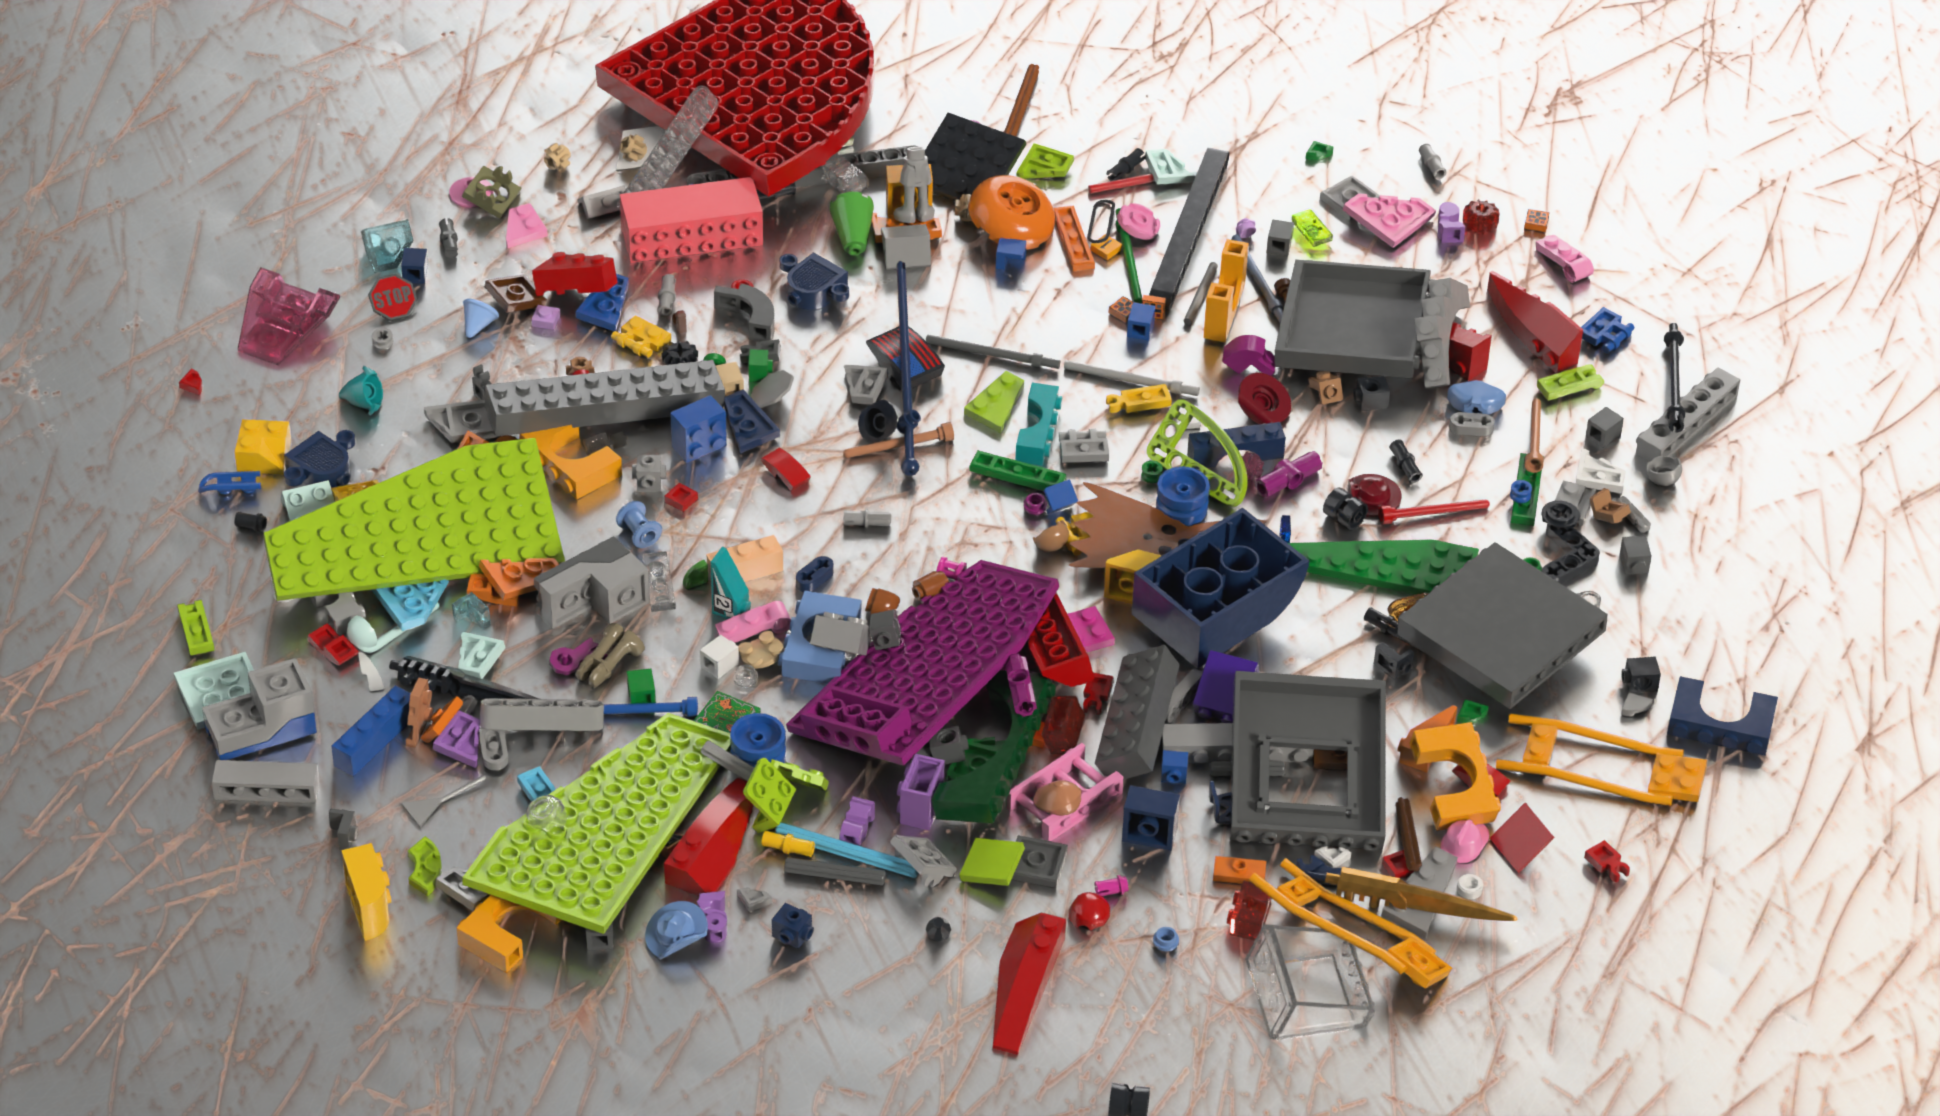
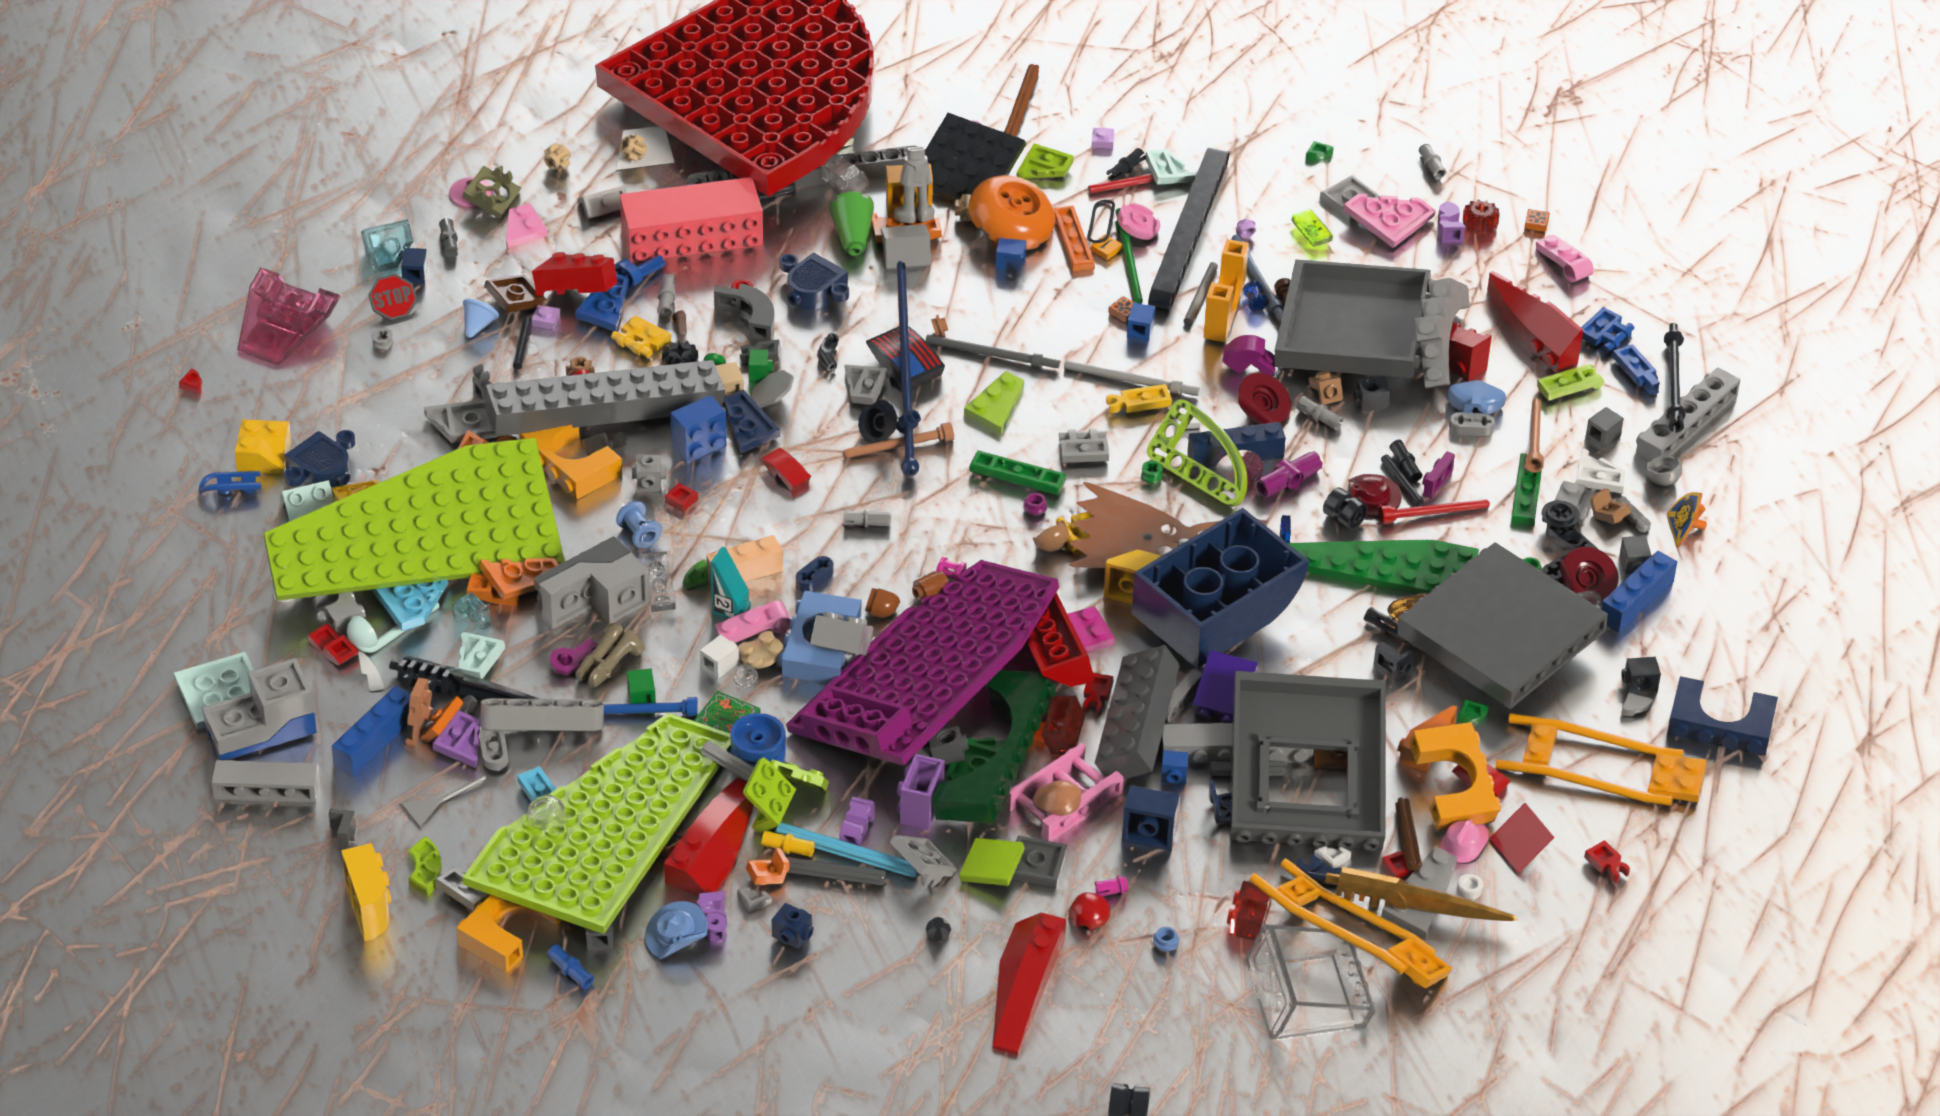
lime plate [177,600,215,656] -> none
black pin [234,511,267,532] -> none
teal hat [339,366,383,416] -> none
clear beam [617,86,719,210] -> none
dark grey brick [869,609,901,650] -> none
magenta piece [1005,654,1037,717] -> none
teal arch [1015,382,1063,466] -> none
blue panel [1044,479,1078,515] -> none
orange tile [1142,295,1166,320] -> none
blue wheel [1156,466,1210,526] -> none
orange plate [1213,856,1266,885] -> none
brick [1266,219,1294,256] -> none
blue bush [1510,480,1532,503] -> none
none -> black bar [513,317,532,369]
none -> blue pin [547,944,594,989]
none -> blue piece [614,255,666,288]
none -> orange bracket [746,848,790,885]
none -> black arm [817,333,839,371]
none -> nougat plate [931,314,948,337]
none -> lavender plate [1091,127,1114,149]
none -> clear blue bush [1243,281,1268,311]
none -> light grey pin [1296,396,1343,430]
none -> black bar [1381,454,1424,506]
none -> magenta plate [1422,451,1455,499]
none -> dark red hat [1560,547,1619,605]
none -> blue brick [1601,550,1678,633]
none -> blue hinge [1612,344,1660,395]
none -> shield [1666,492,1707,547]

